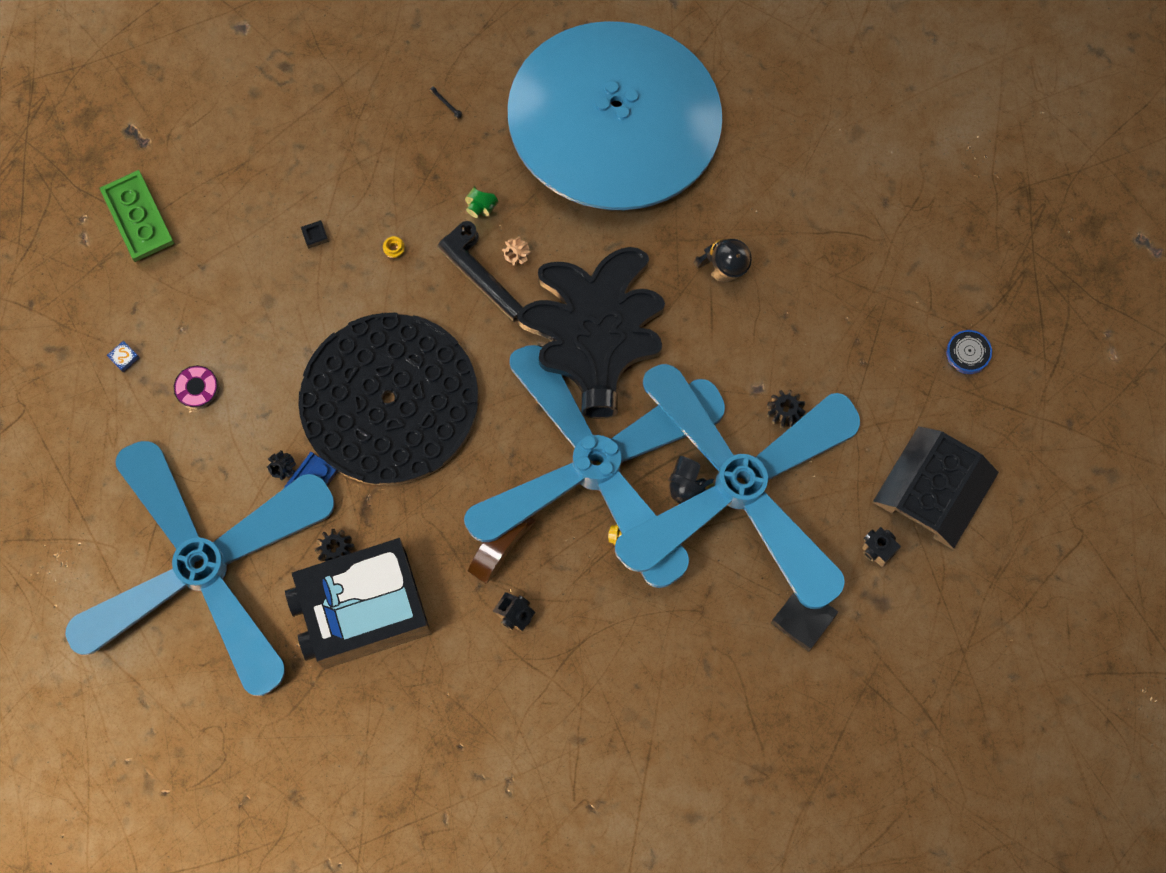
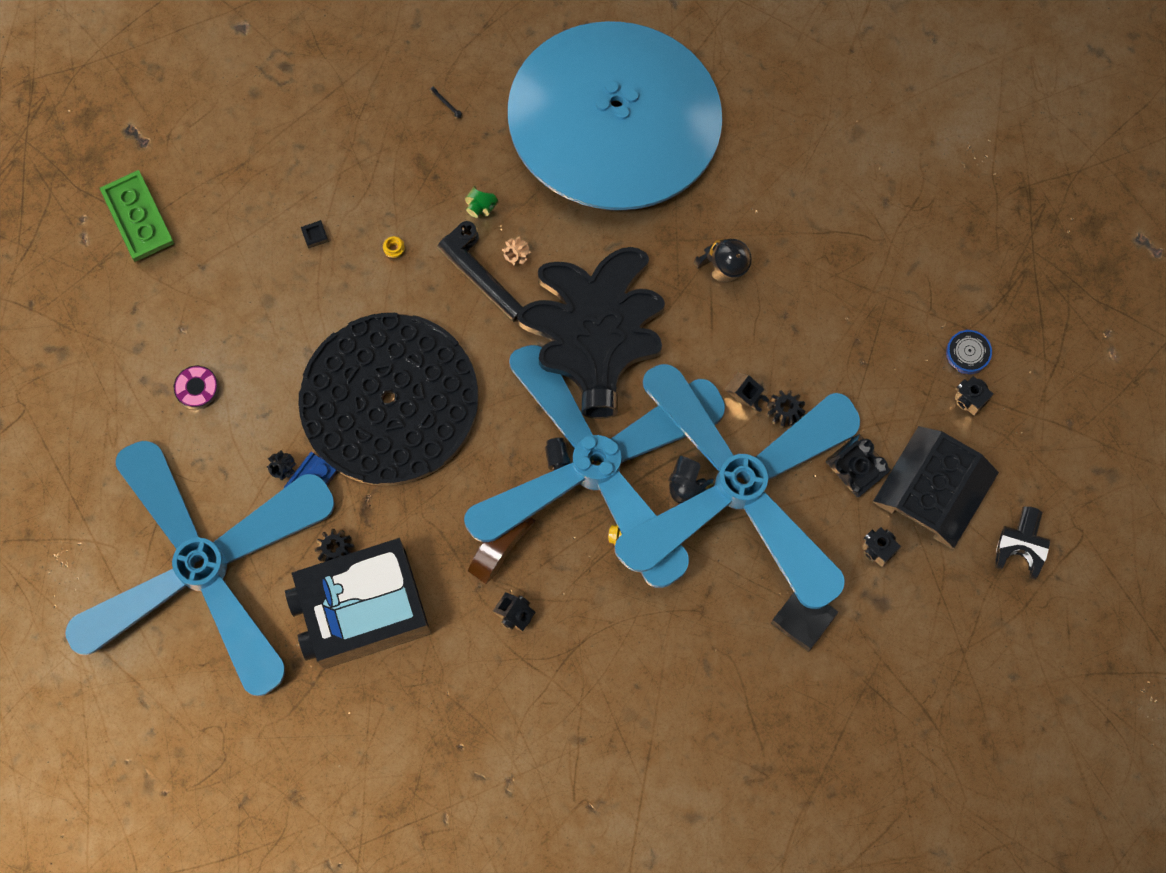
tile [107,341,140,372] -> none
none -> black brick [545,438,570,471]
none -> black brick [724,372,769,412]
none -> black slope [826,434,891,498]
none -> black brick [954,376,994,416]
none -> black connector [995,506,1050,580]

